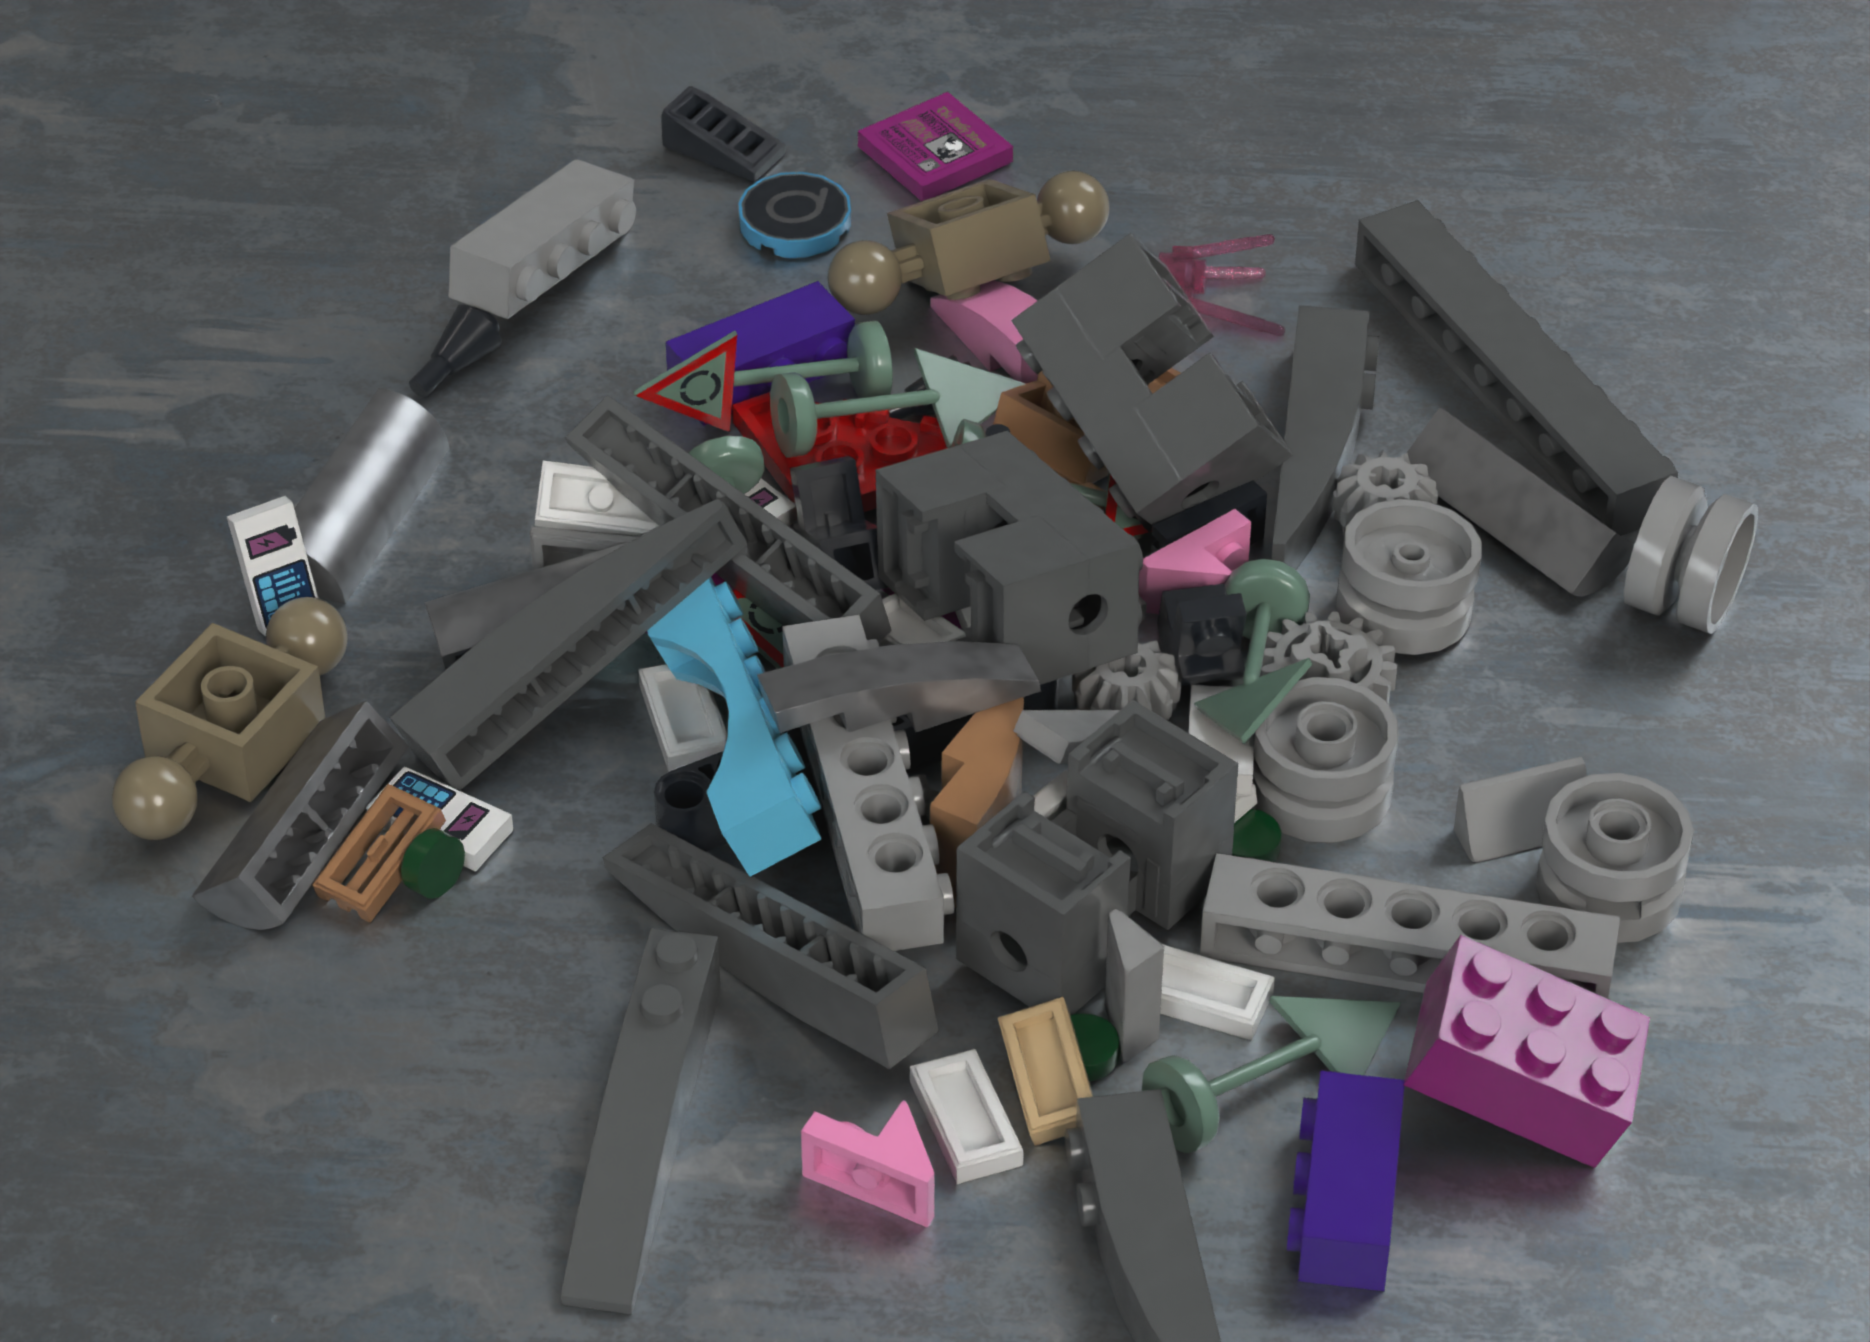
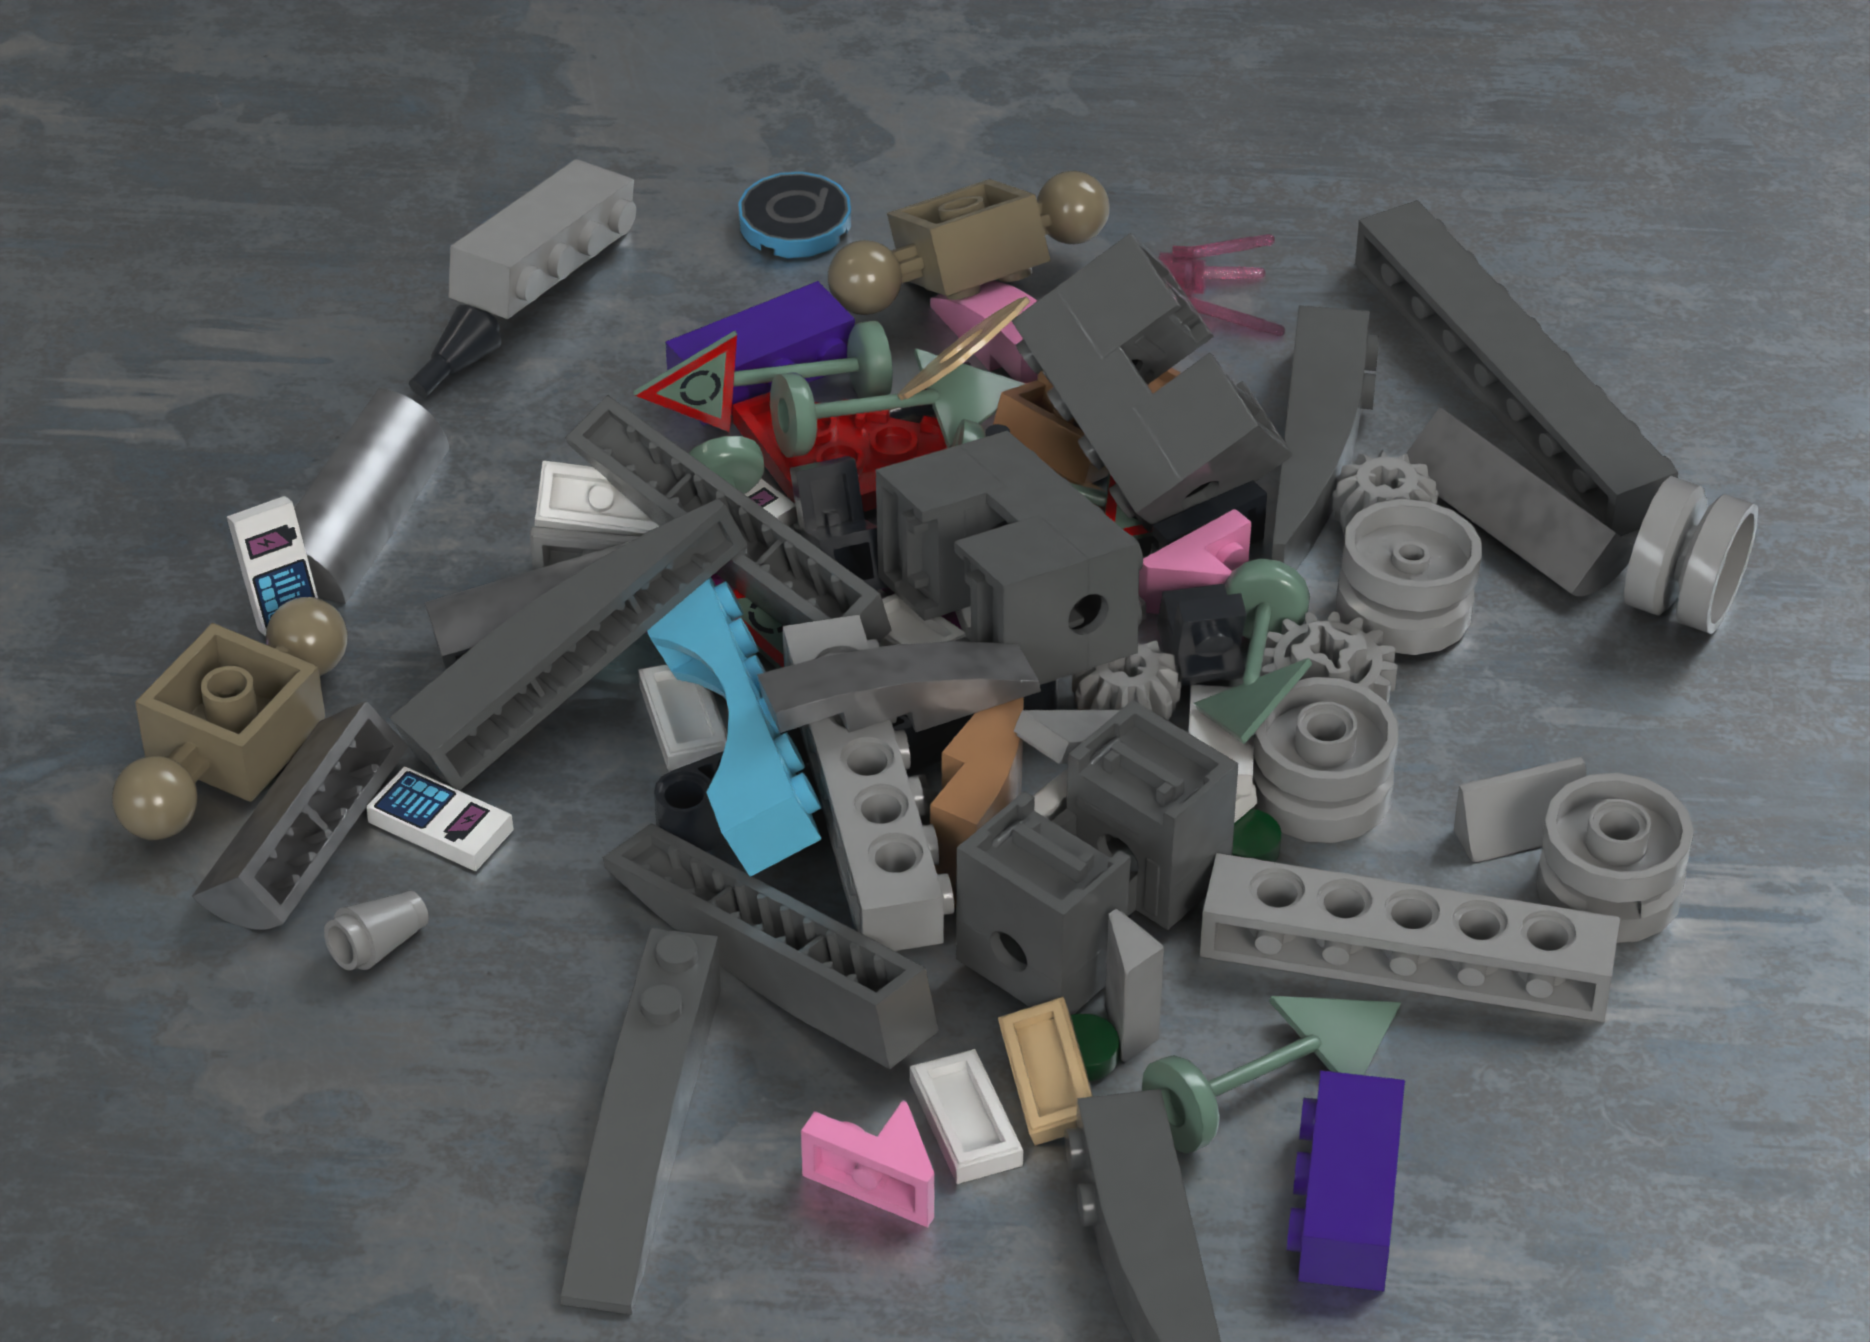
medium nougat tile [312,784,446,923] -> none
dark green tile [401,828,465,899] -> none
black slope [661,86,786,182] -> none
magenta tile [858,92,1013,201] -> none
white tile [1160,944,1275,1041] -> none
magenta brick [1403,935,1650,1168] -> none
none -> light grey cone [324,890,429,970]
none -> tan piece [897,296,1030,400]

